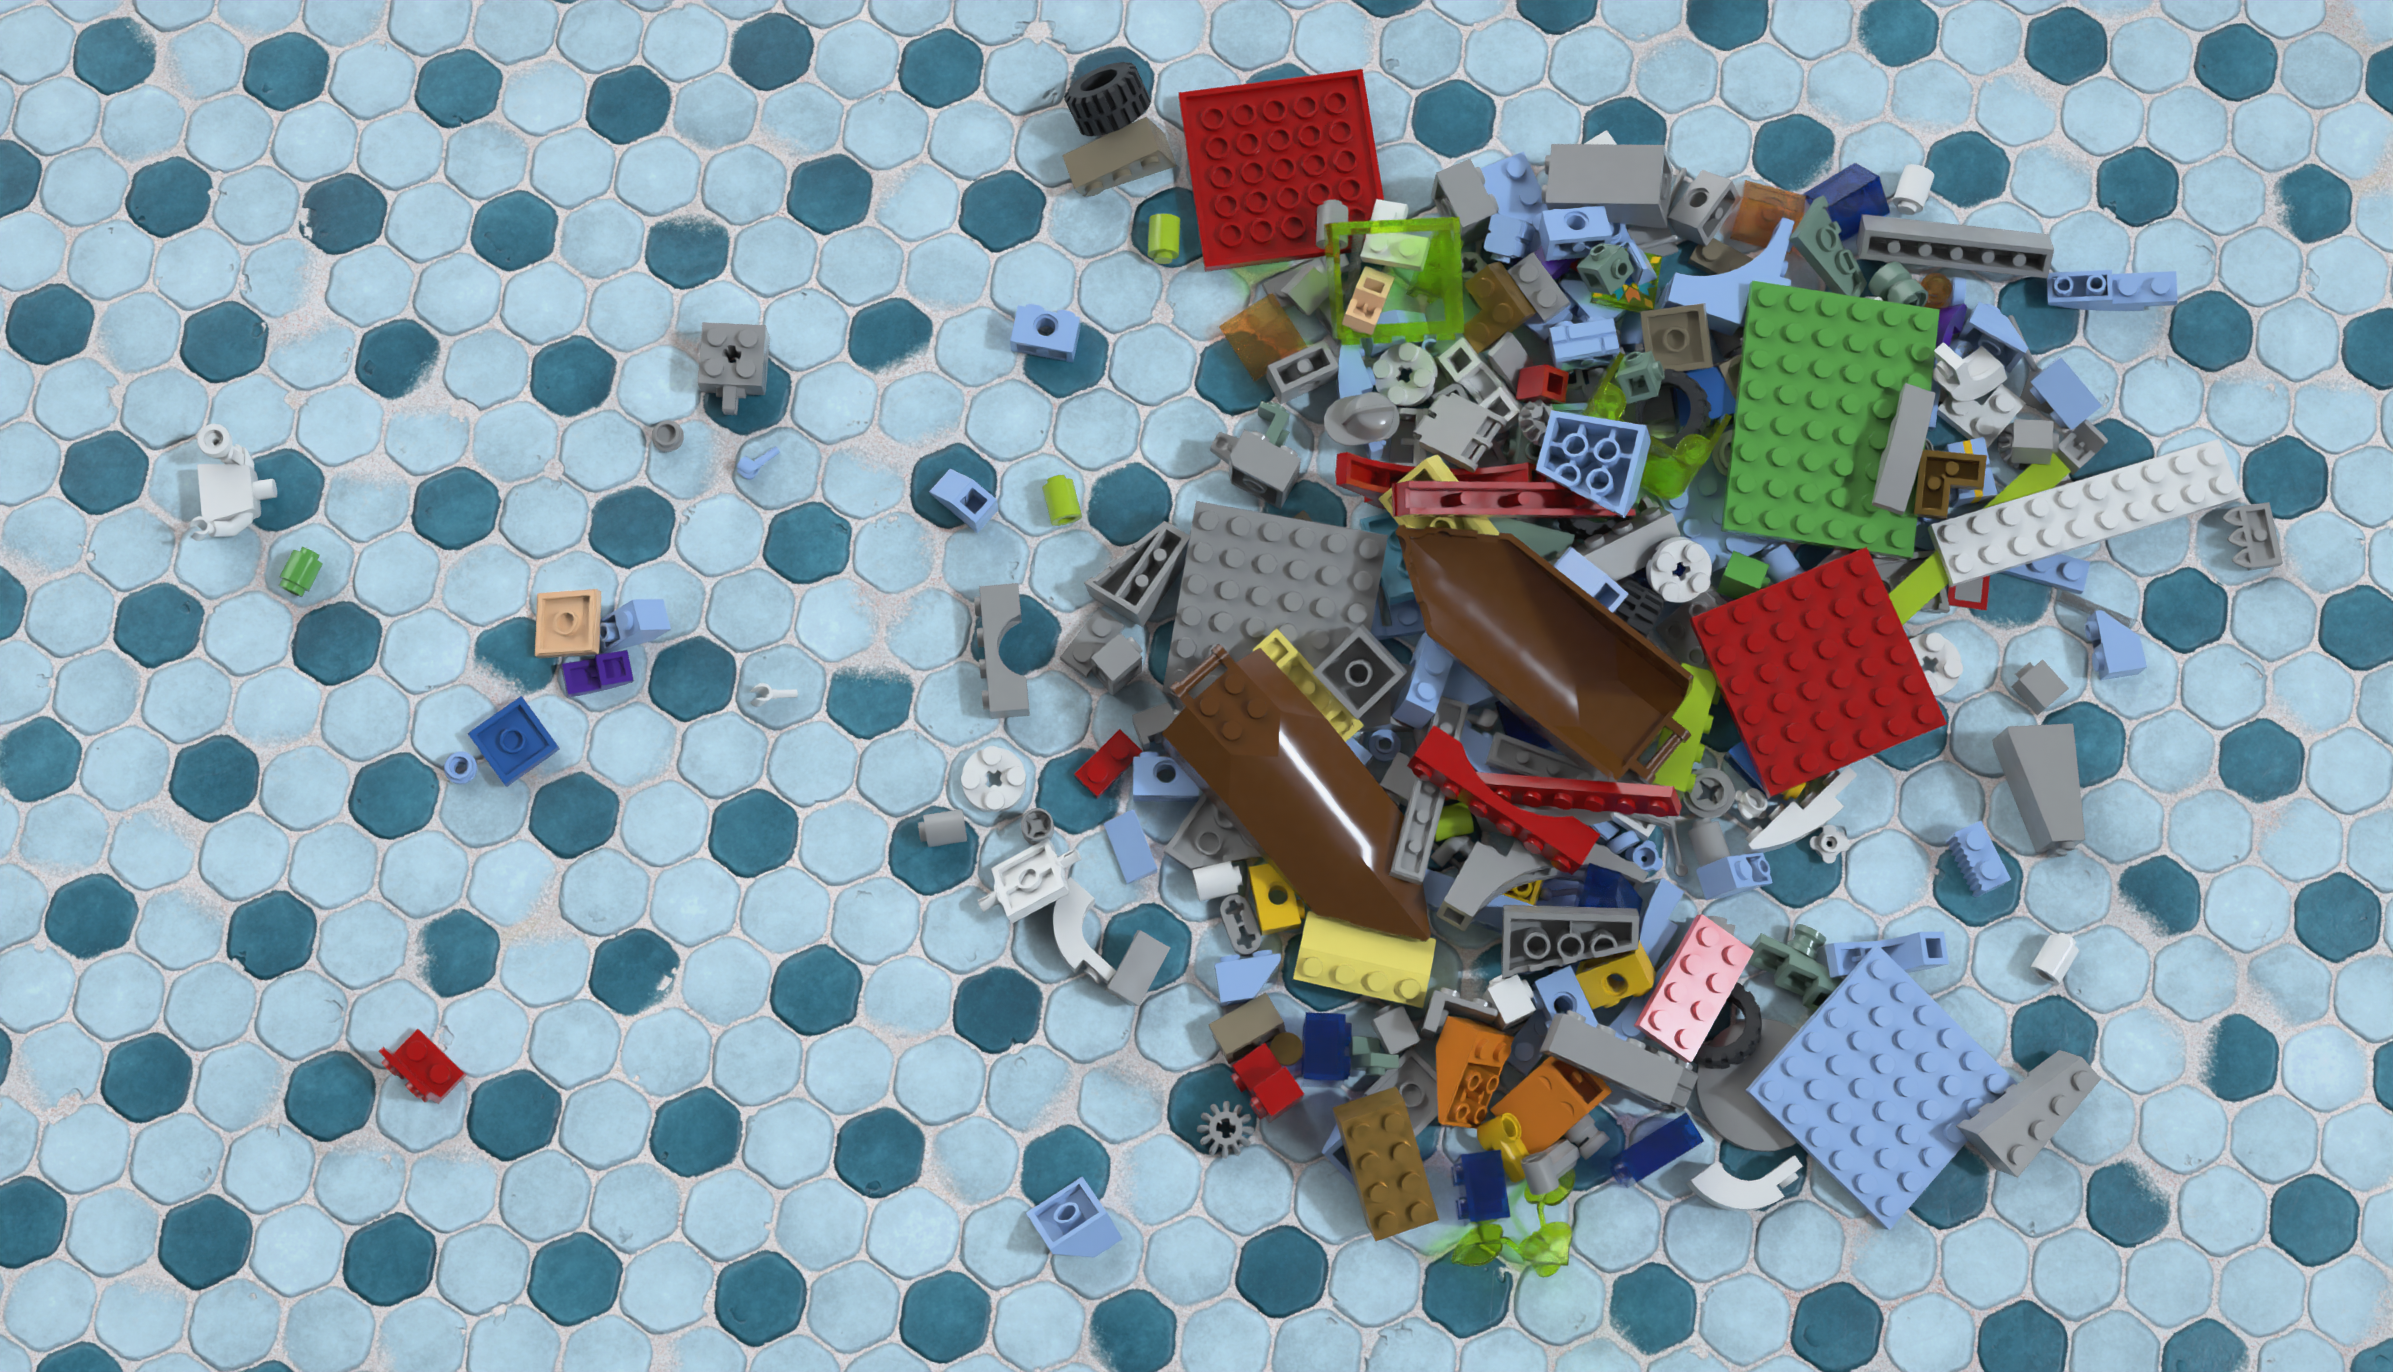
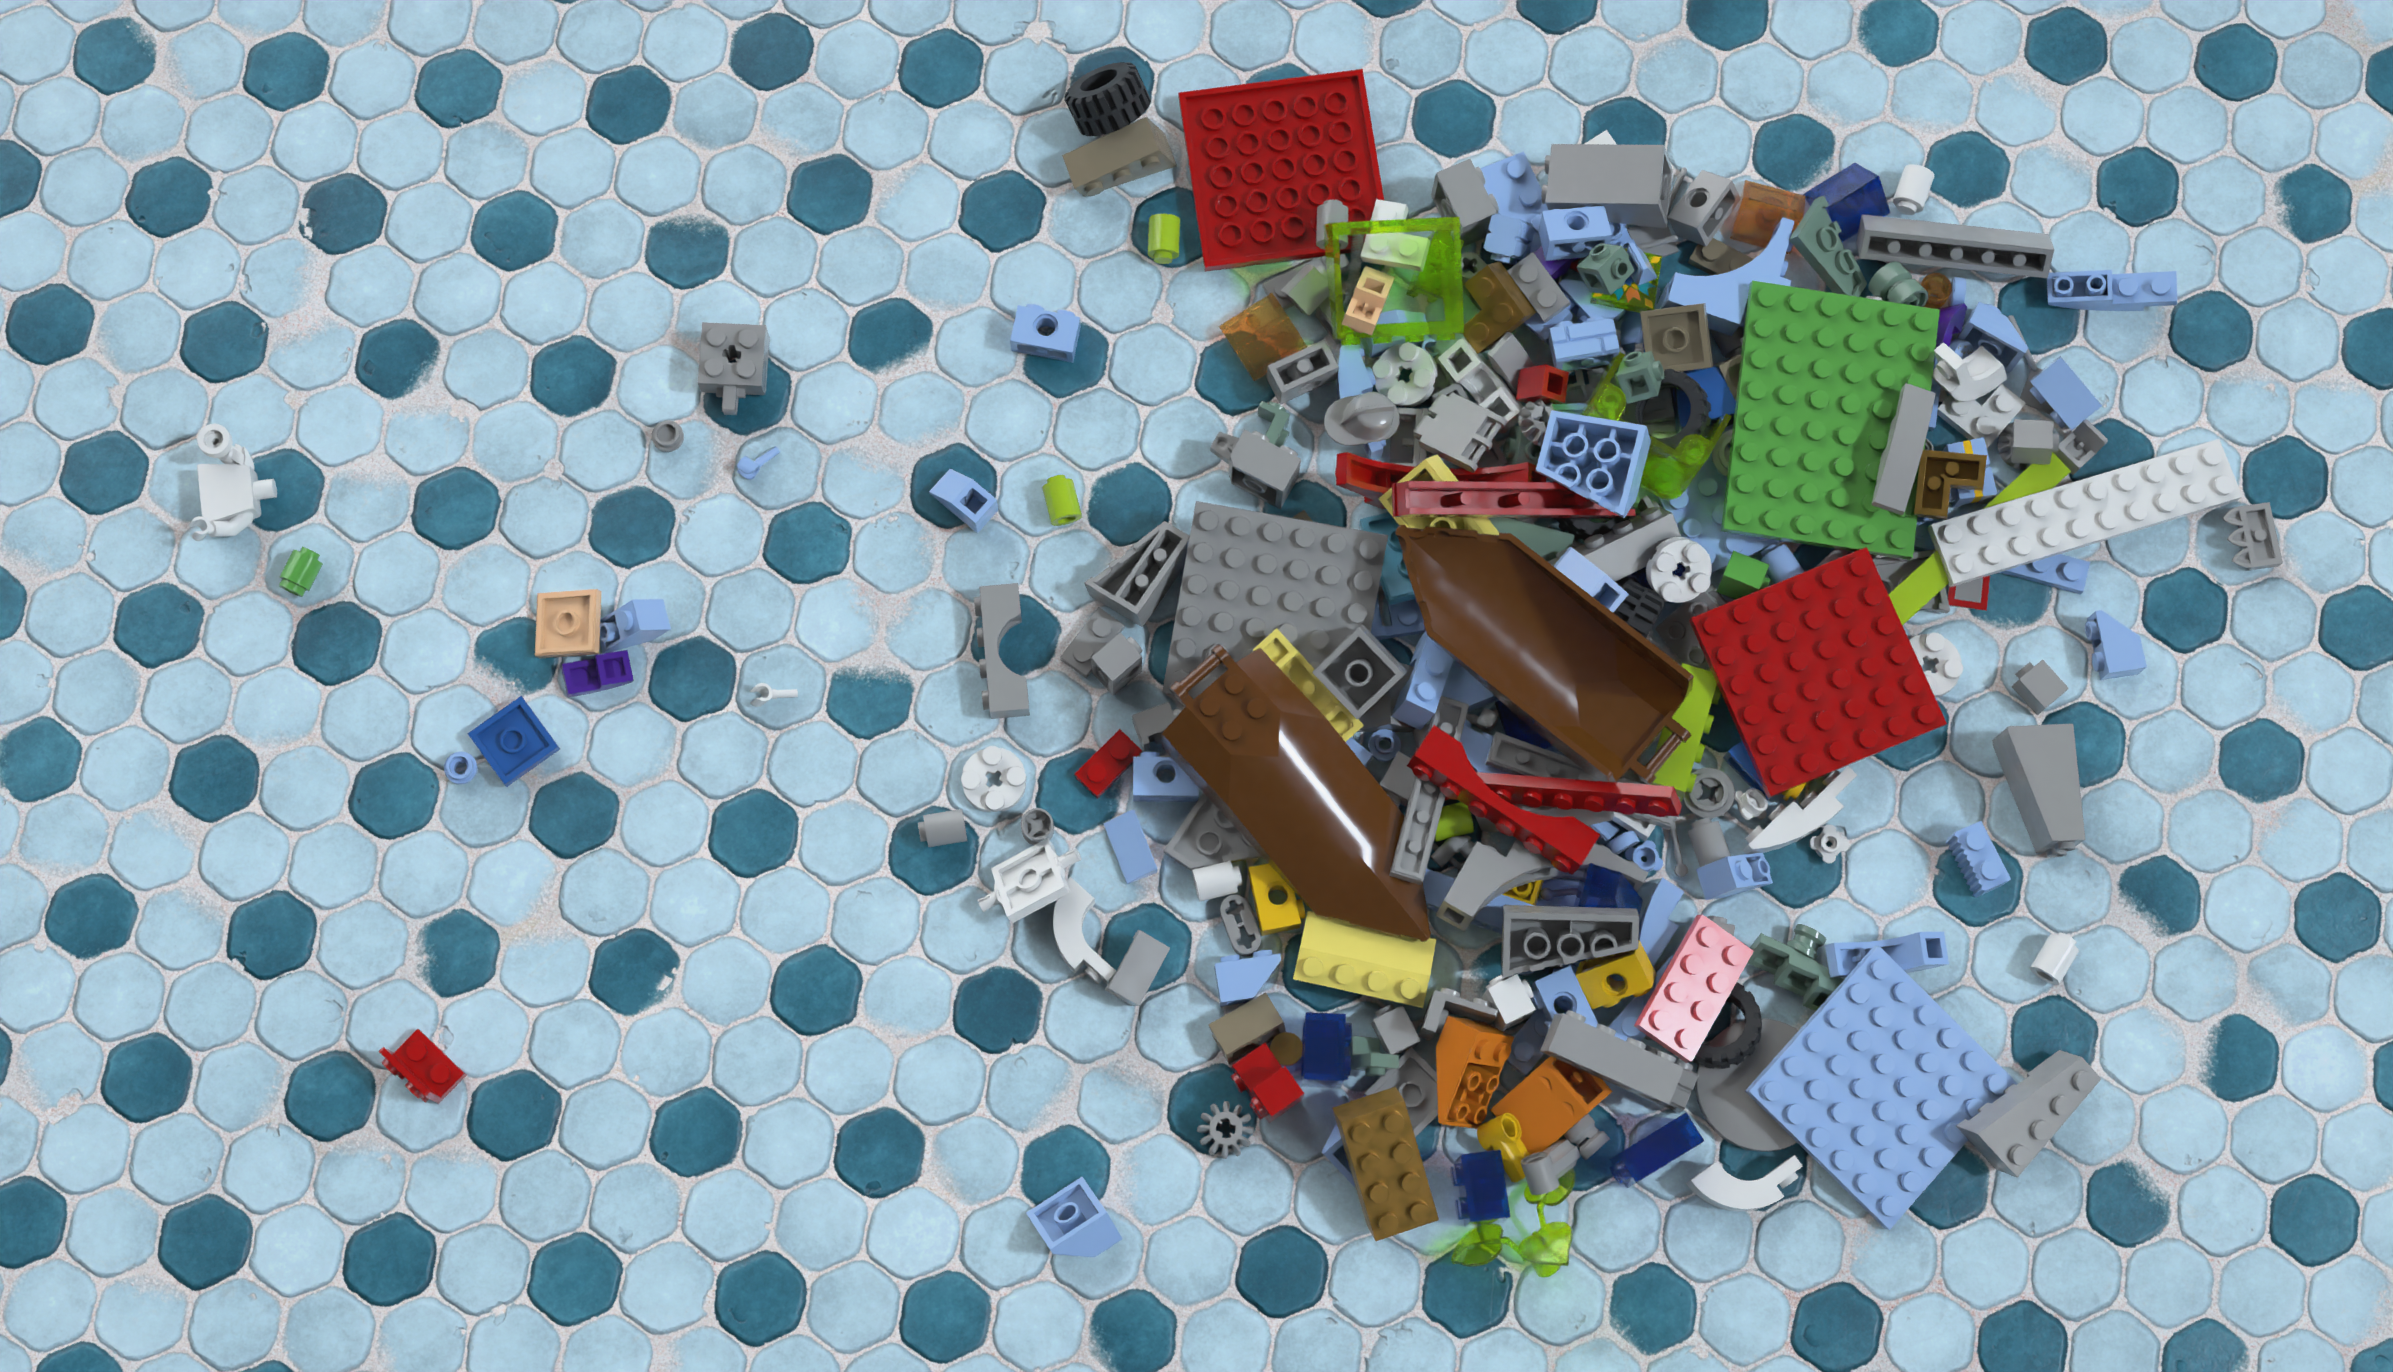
light grey piece [2051,588,2141,632] -> none

